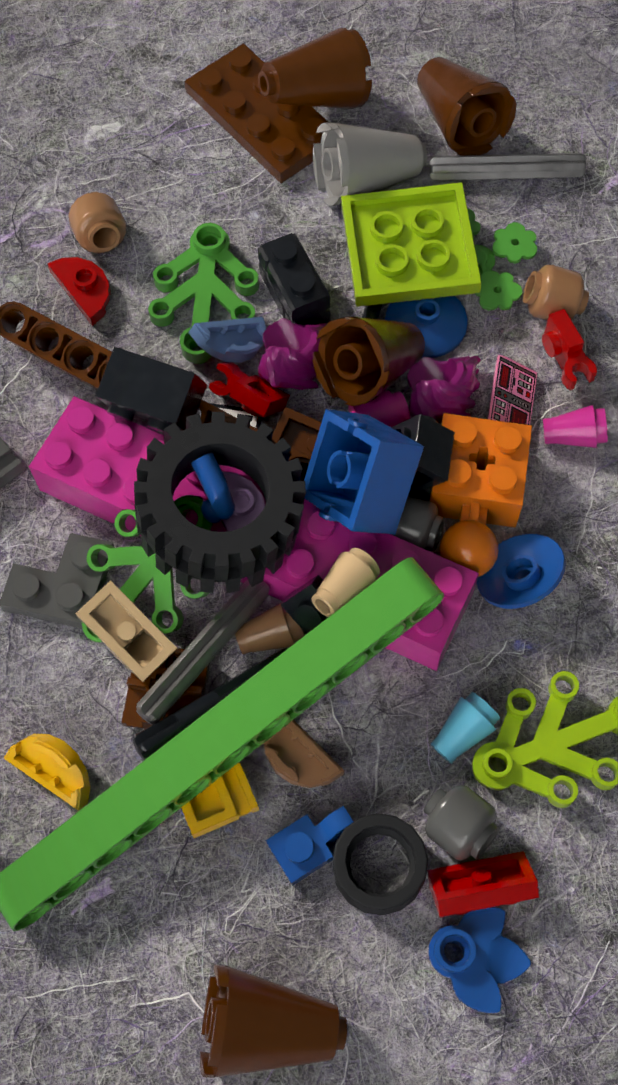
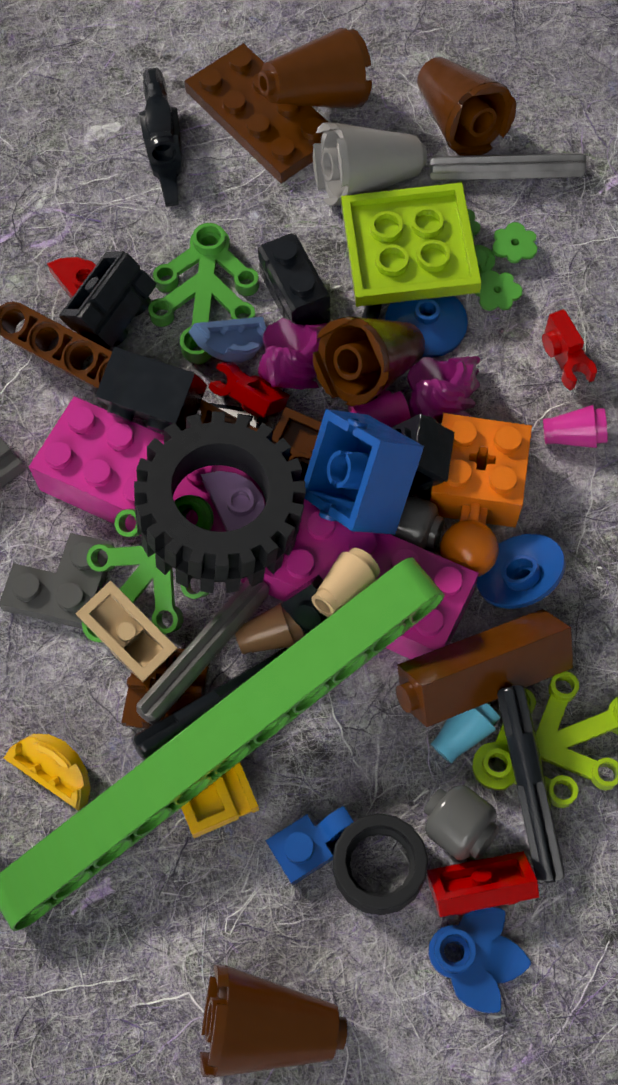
medium nougat head [68,192,126,254] -> none
blue arm [191,453,235,523] -> none
medium nougat plate [264,720,344,788] -> none
slope [487,355,537,425] -> none
medium nougat head [523,265,589,320] -> none
none -> black brick [59,251,156,350]
none -> black animal [139,67,182,207]
none -> reddish brown brick [396,609,573,727]
none -> black axle [497,685,565,883]

